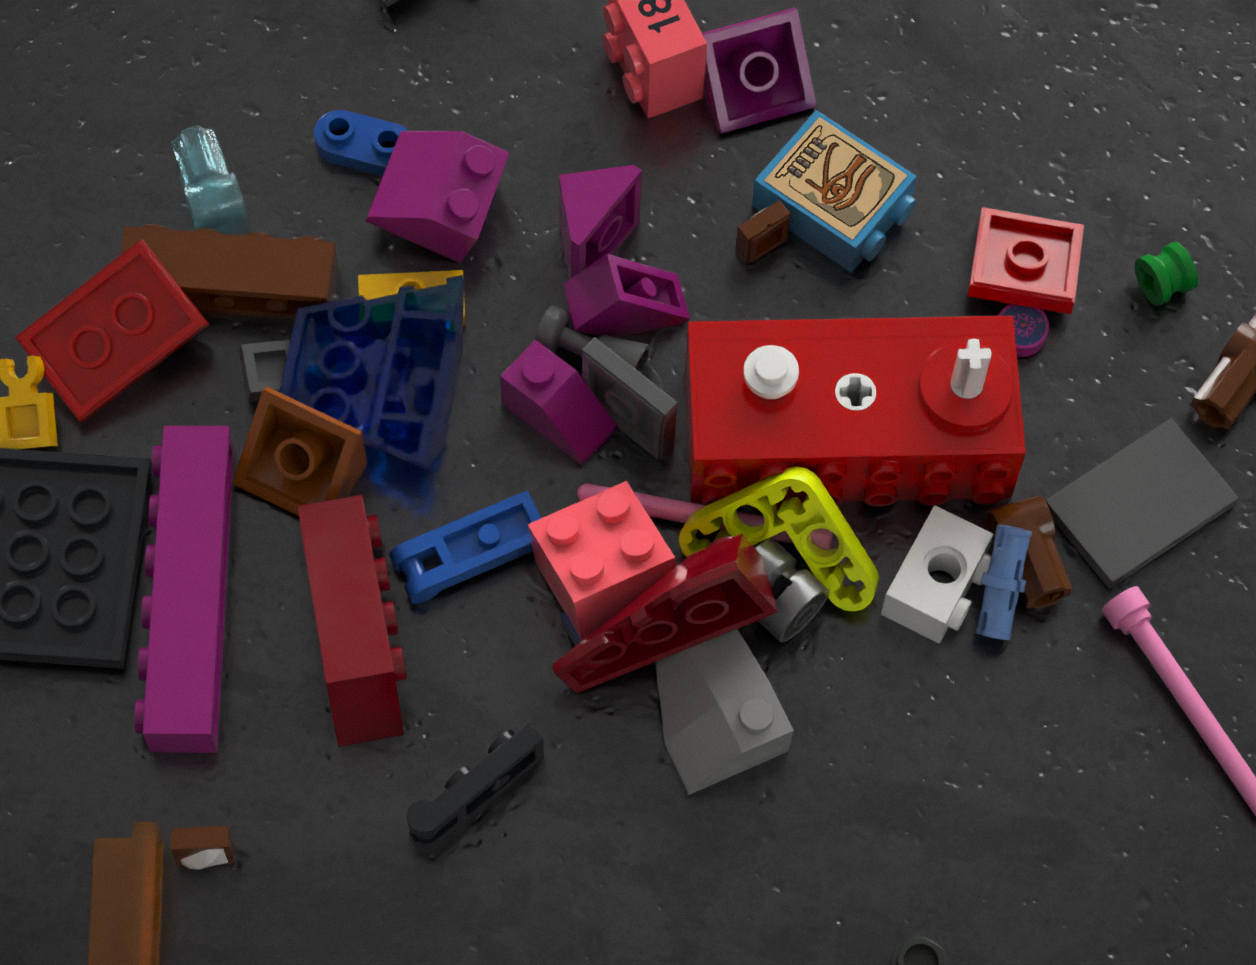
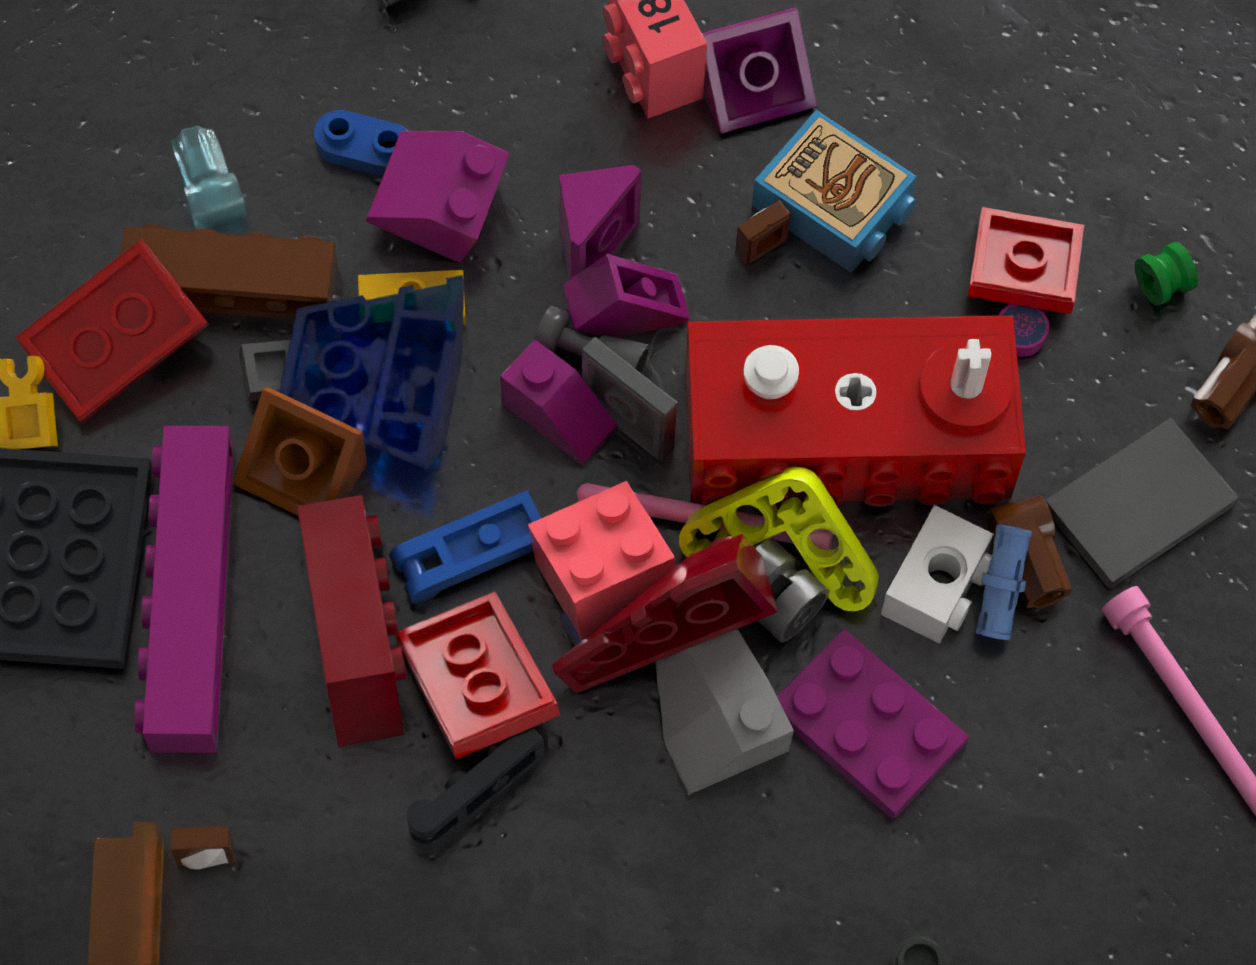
none -> tile [394,592,560,760]
none -> magenta plate [777,628,969,820]

